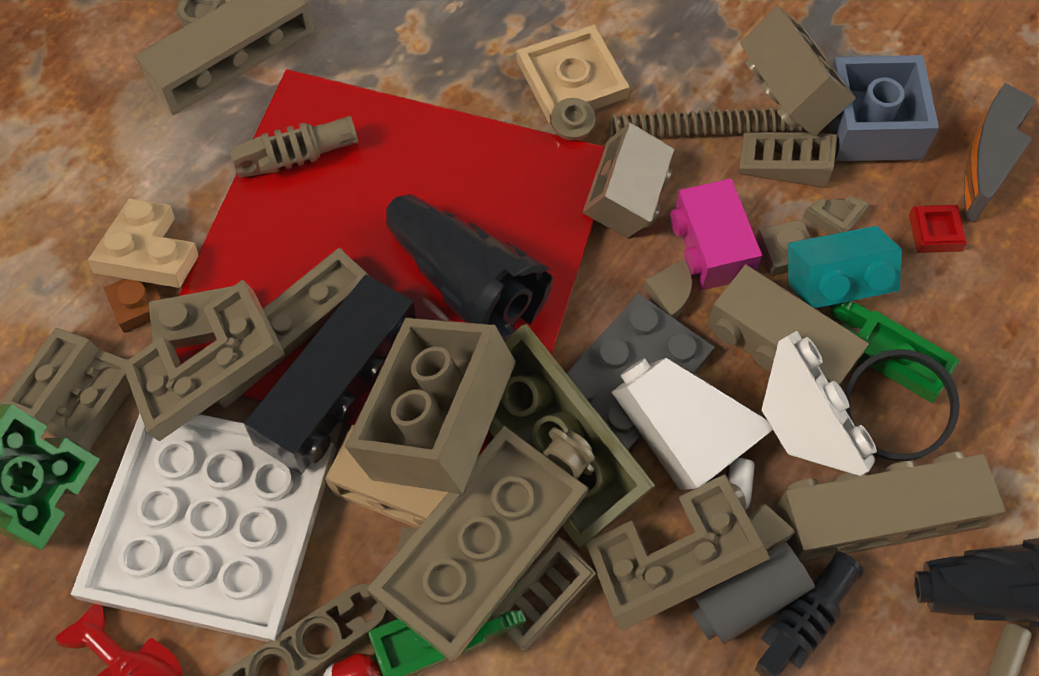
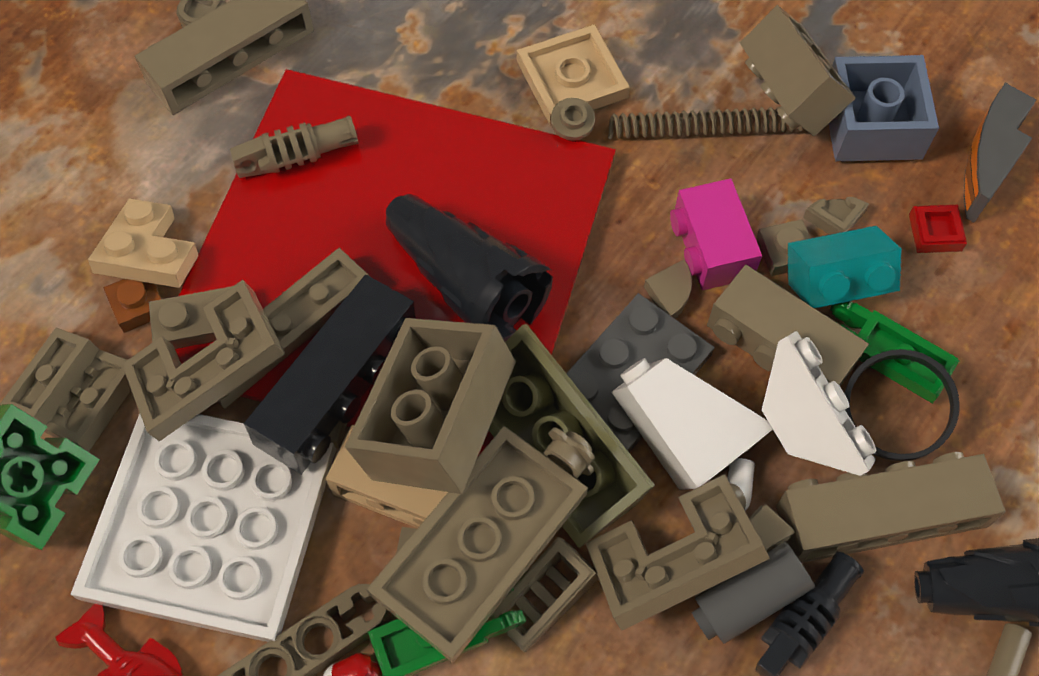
brick [582,123,674,238] -> none
dark tan slope [738,132,837,188] -> none

